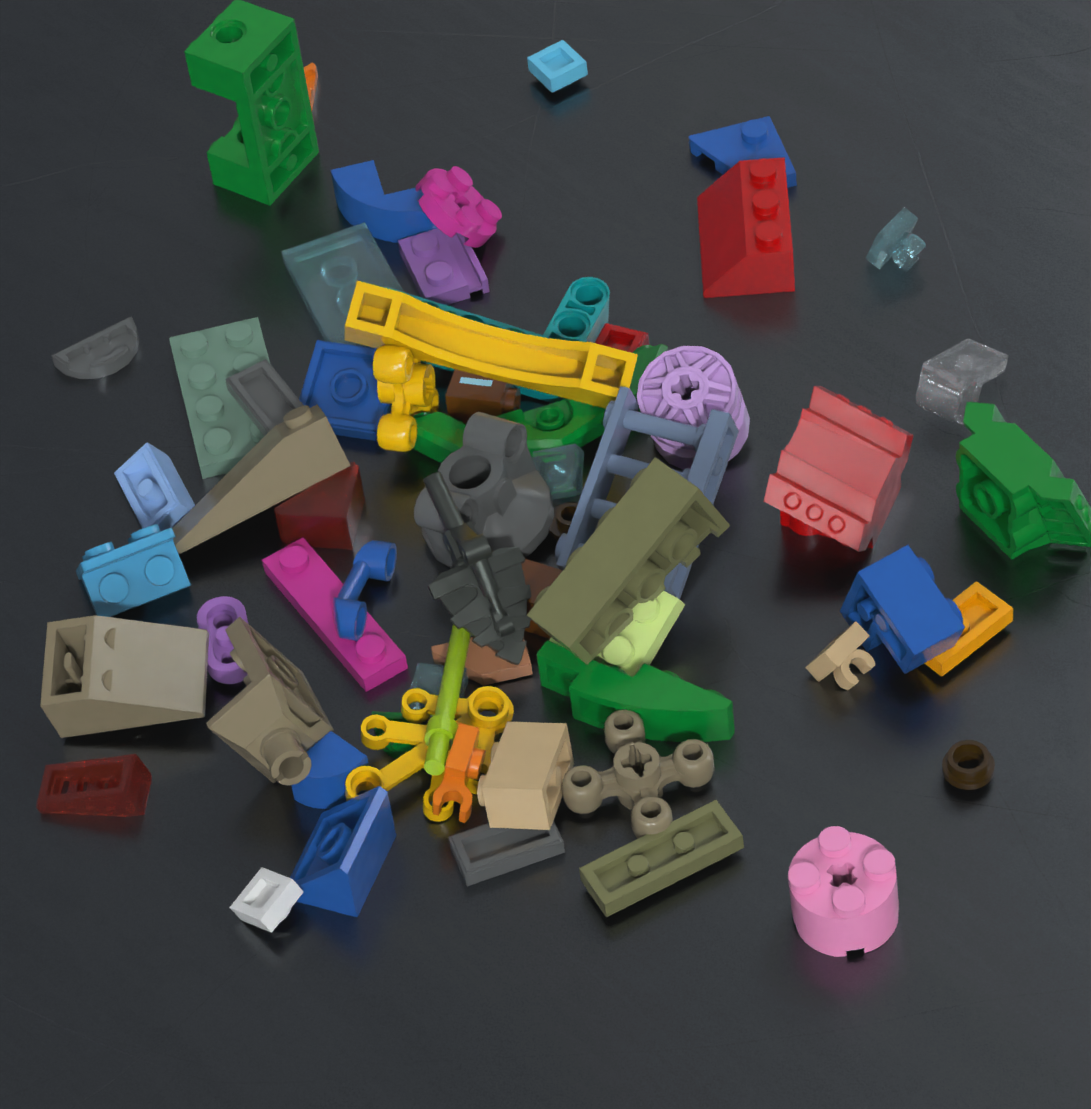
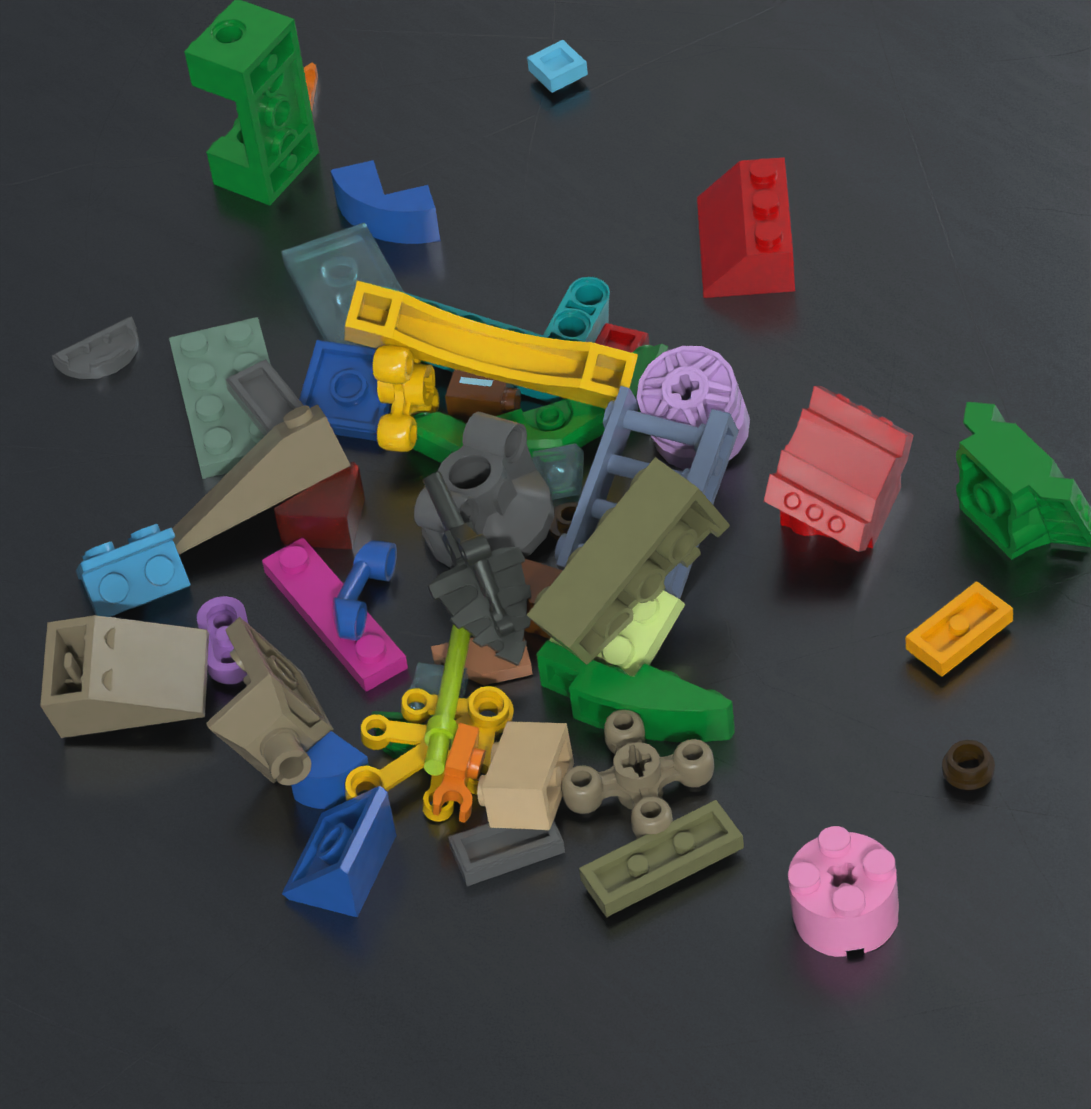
clear red slope [36,754,152,817] -> none
light blue slope [114,442,195,531] -> none
white plate [229,867,304,933] -> none
medium lavender plate [398,228,490,305] -> none
dark pink plate [416,166,502,248] -> none
blue wing [688,116,797,188] -> none
tan tile [805,621,876,690] -> none
blue brick [840,545,965,674] -> none
clear light blue tile [866,207,926,271] -> none
clear plate [915,338,1009,425] -> none

